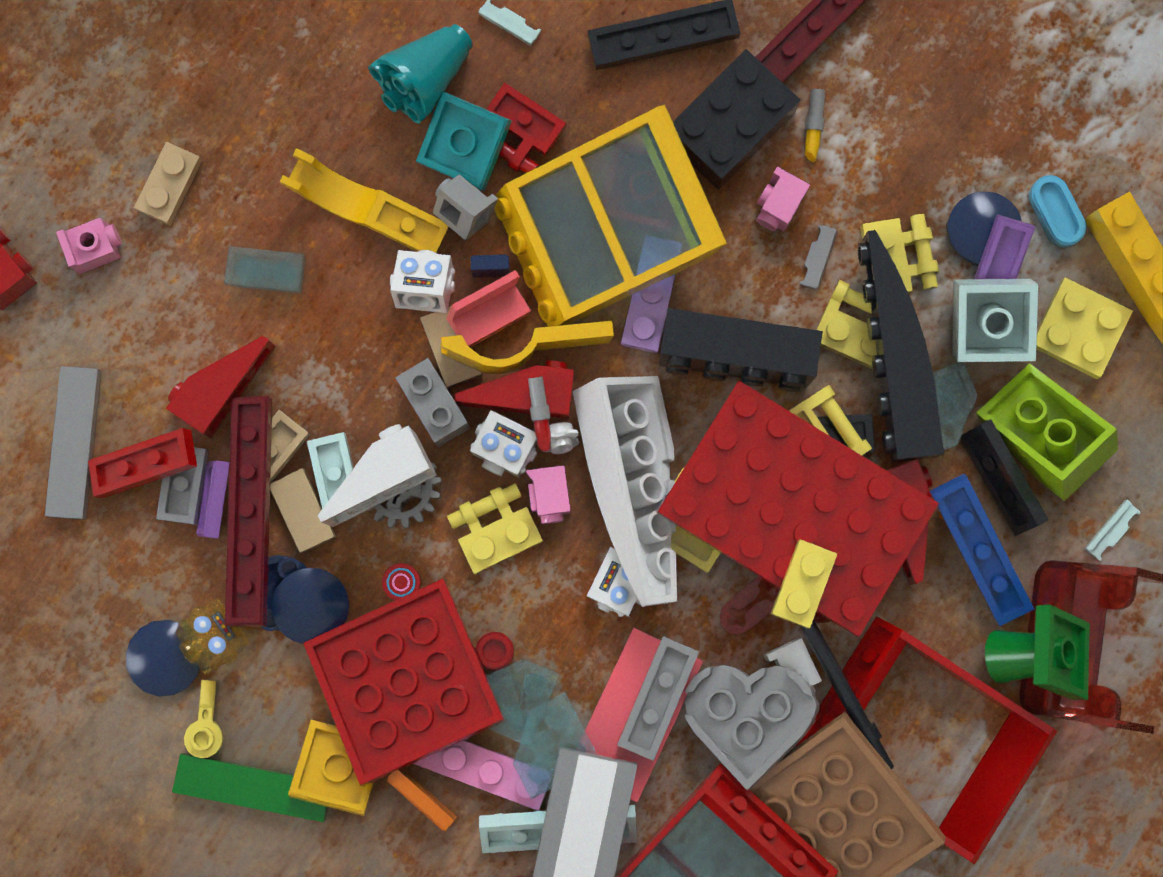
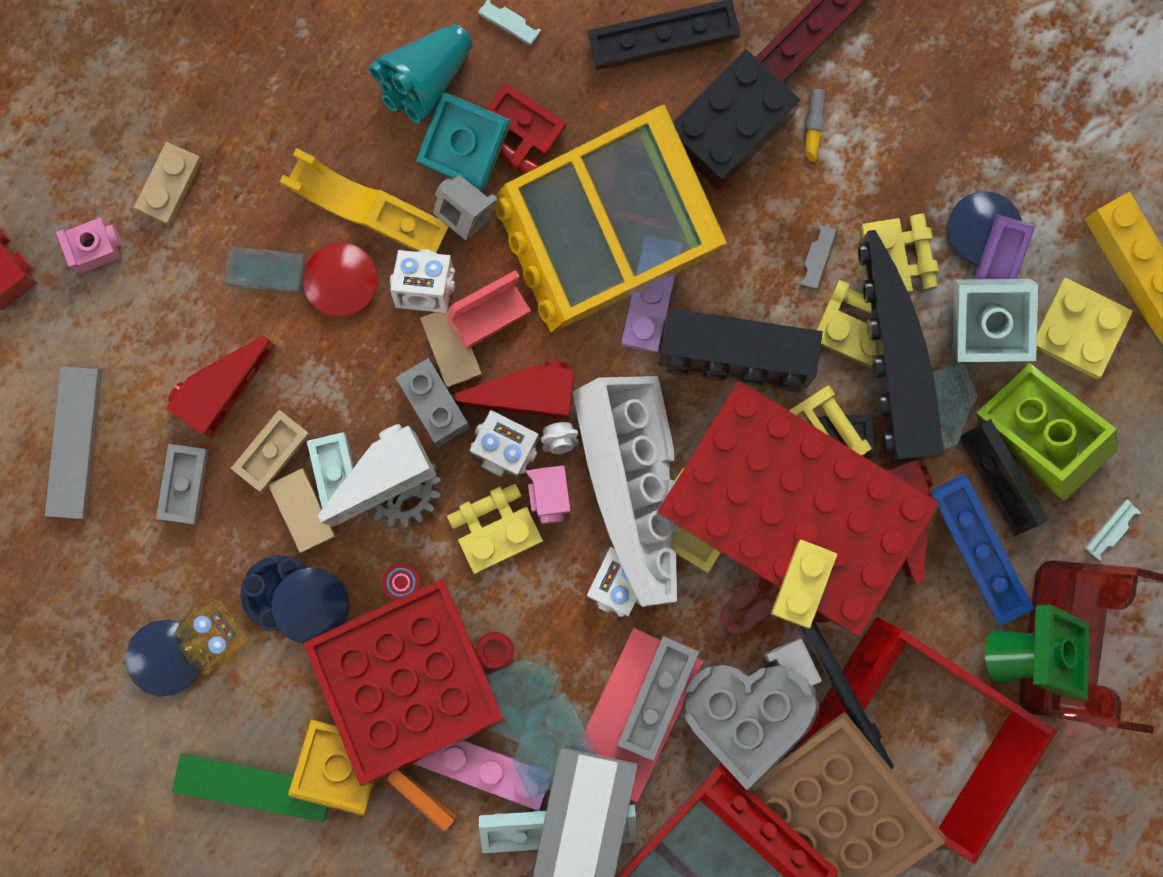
red plate [88,428,197,498] -> none
light yellow plate [184,680,223,758] -> none
medium lavender tile [196,460,230,538] -> none
dark red tile [225,396,272,627] -> none
yellow piece [440,321,614,374] -> none
dark blue tile [471,254,510,278] -> none
light grey piece [528,377,551,451] -> none
bright pink brick [756,167,810,232] -> none
medium azure tile [1029,175,1086,248] -> none
none -> red dish [303,243,378,317]

